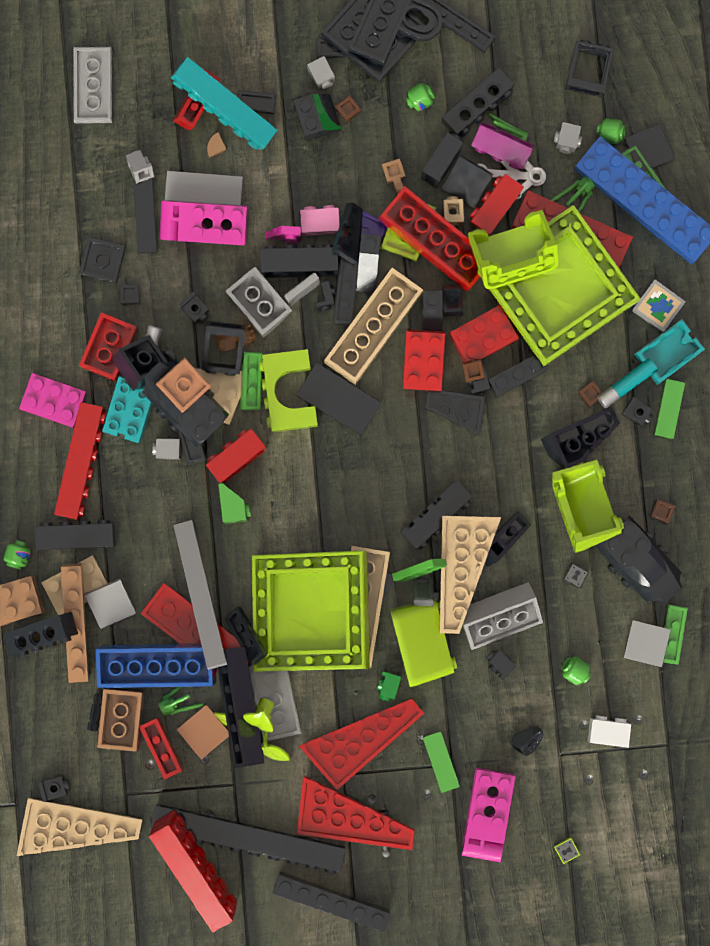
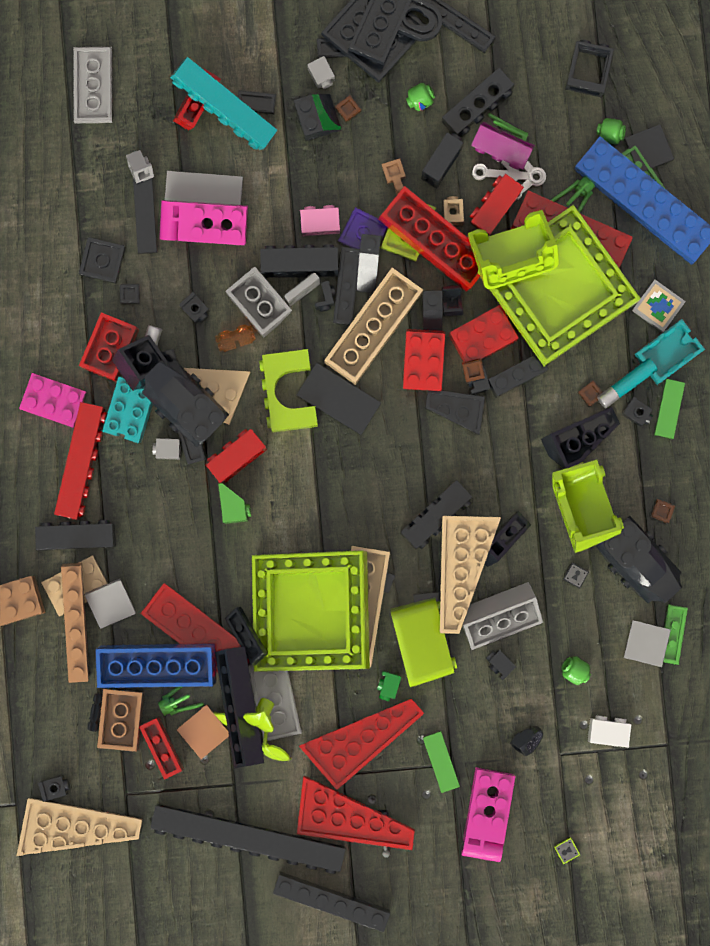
bright green head [3,540,31,570] -> none
black brick [3,612,78,657] -> none
brick [149,810,237,932] -> none
nougat tile [156,357,211,413] -> none
light grey tile [173,520,227,670] -> none
black window [201,321,245,376] -> none
medium nougat tile [207,132,227,158] -> none
bright green tile [240,352,262,410] -> none
dark pink wing [265,226,302,244] -> none
black wing [332,202,363,264] -> none
bright green tile [392,559,447,581] -> none
dark grey tile [413,578,434,606] -> none
black tile [441,155,493,208] -> none
light grey brick [554,122,582,154] -> none

